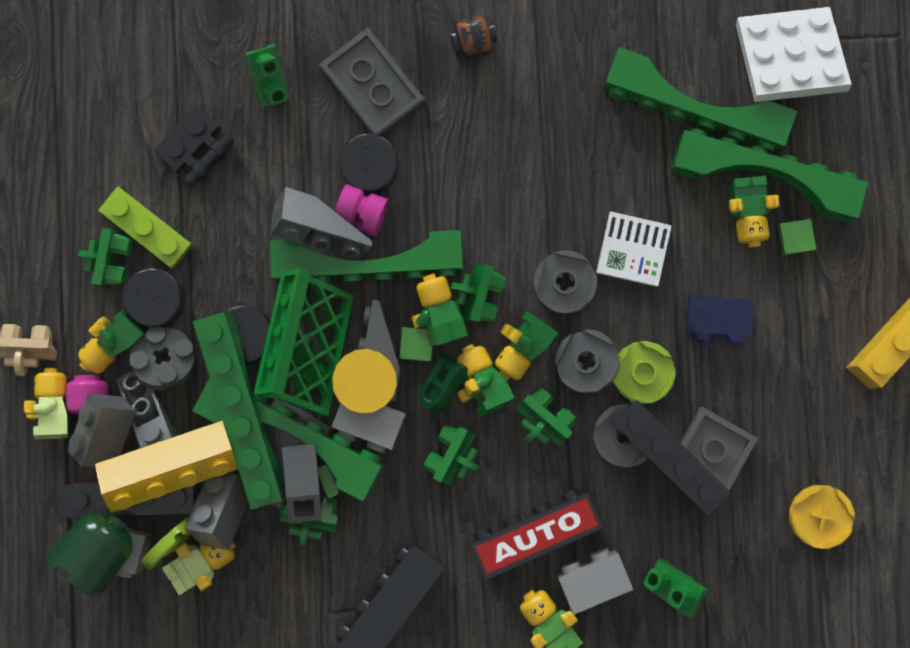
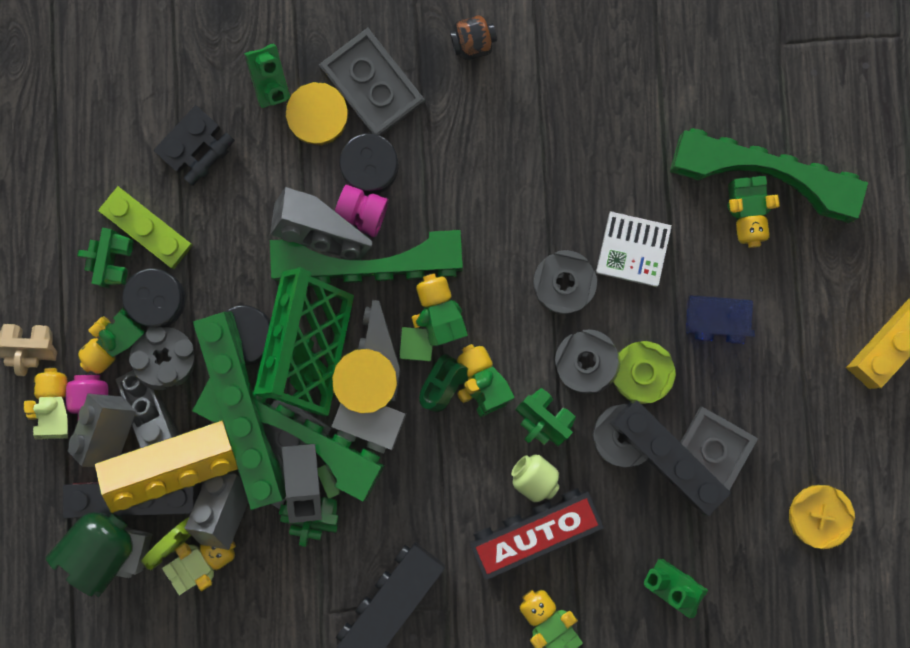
green hips [424,425,481,486] -> none
green hips [450,264,506,322] -> none
piece [495,311,558,381] -> none
light grey piece [556,548,634,615] -> none
green arch [603,47,797,154] -> none
white plate [736,7,851,102] -> none
bright green tile [777,219,816,256] -> none
none -> yellow tile [286,82,348,145]
none -> yellowish green head [511,455,559,502]

